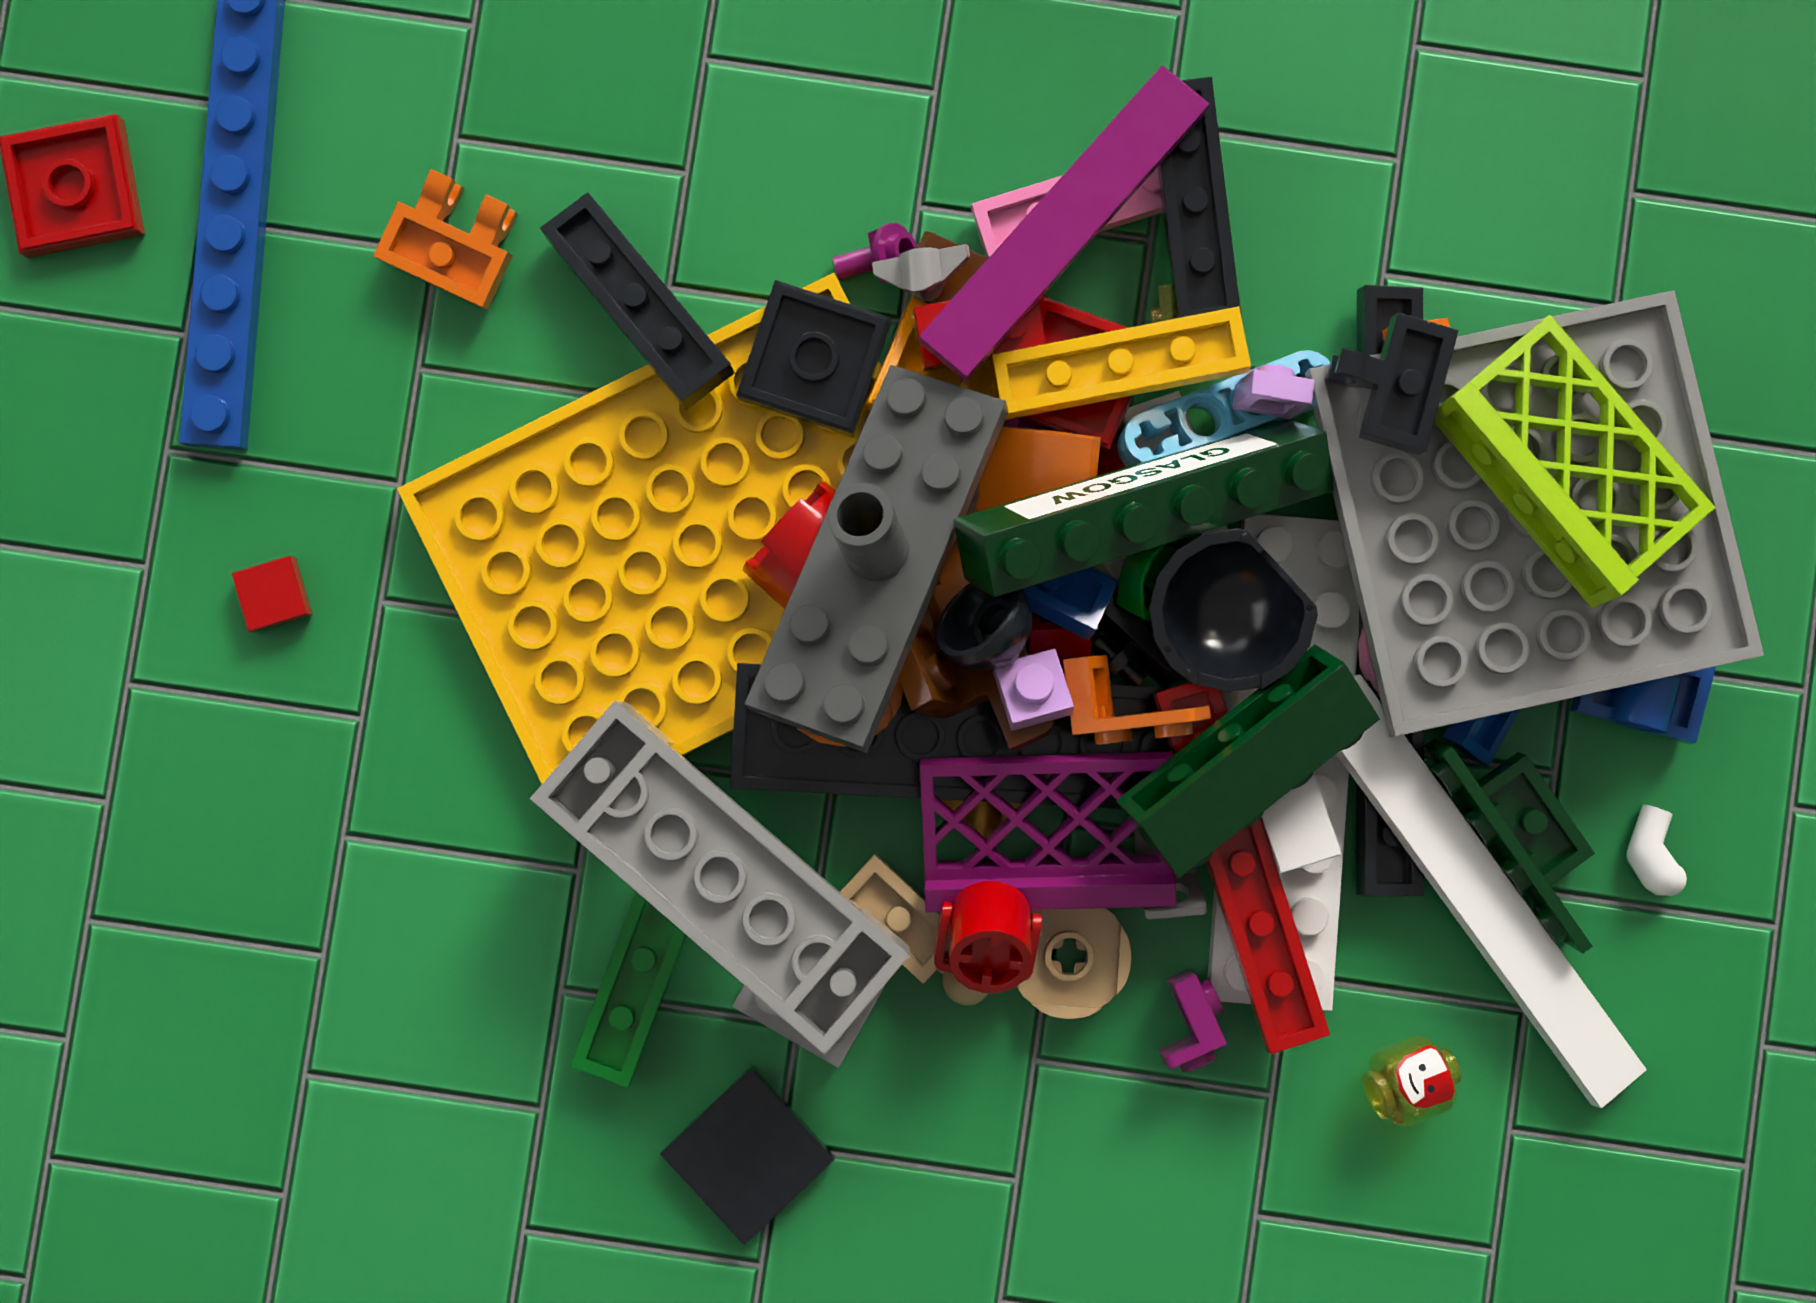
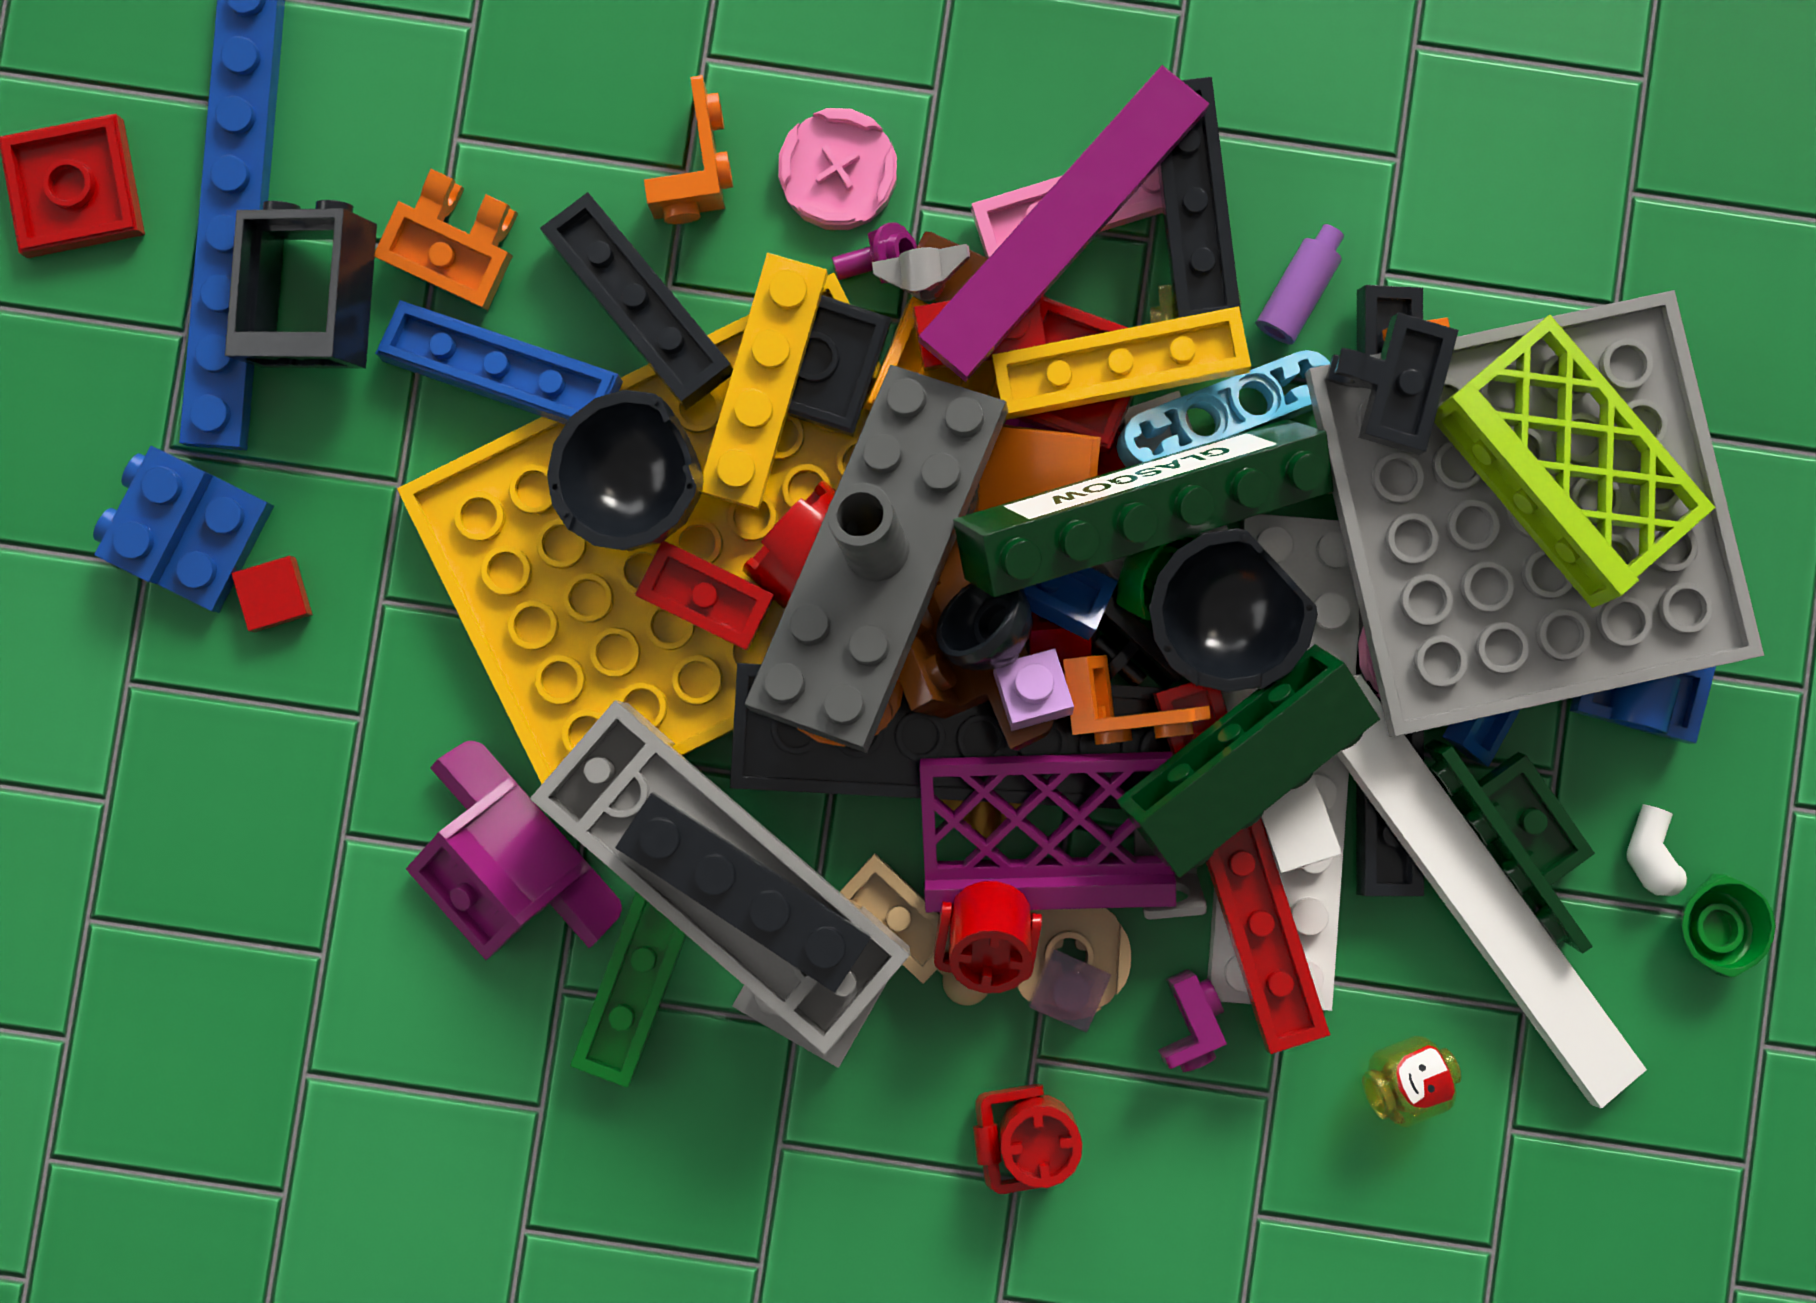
black tile [660,1066,835,1245] -> none
lavender plate [1232,365,1314,419] -> none
none -> blue plate [93,446,274,613]
none -> black window [225,200,377,369]
none -> blue tile [375,300,623,425]
none -> magenta plate [406,741,622,960]
none -> black cylinder [547,390,704,551]
none -> black plate [615,792,871,993]
none -> red plate [635,540,775,651]
none -> orange bracket [644,75,733,224]
none -> yellow plate [702,253,828,510]
none -> bright pink tile [778,108,897,230]
none -> red piece [973,1084,1082,1194]
none -> plate [1028,947,1111,1032]
none -> medium lavender cylinder [1255,224,1344,344]
none -> green hat [1681,874,1776,977]

